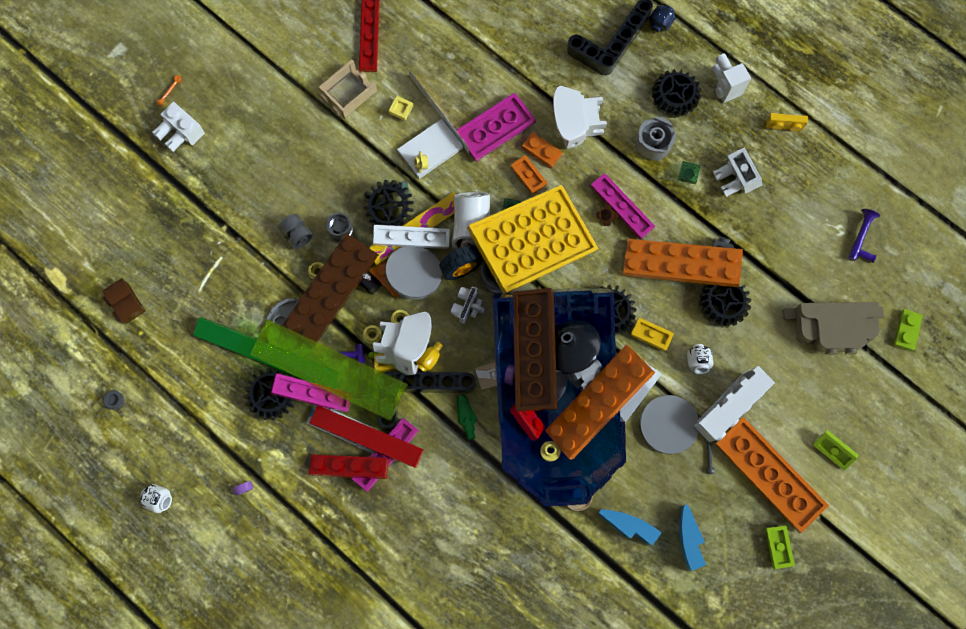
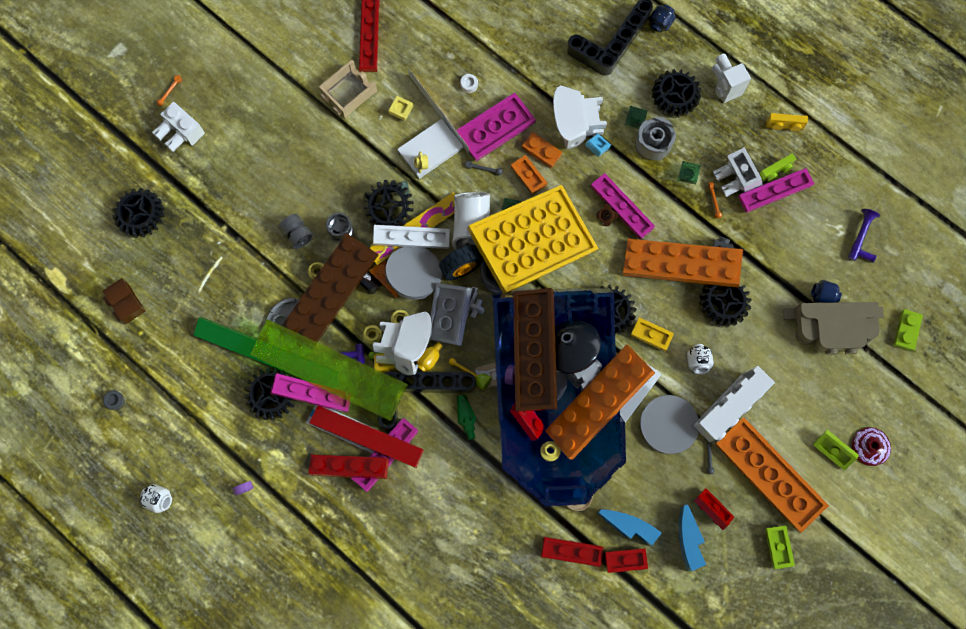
none -> black gear [112,188,165,238]
none -> light grey tile [429,283,472,346]
none -> hinge [449,358,492,390]
none -> white tile [460,74,478,93]
none -> dark grey hinge [465,161,503,175]
none -> red tile [541,537,604,567]
none -> medium azure tile [585,133,611,157]
none -> red plate [605,548,648,573]
none -> clear green plate [625,106,648,129]
none -> red plate [694,488,734,530]
none -> orange hinge [708,182,722,219]
none -> dark pink plate [738,168,815,213]
none -> lime plate [759,153,796,183]
none -> dark blue head [811,280,842,303]
none -> dish [851,427,891,466]

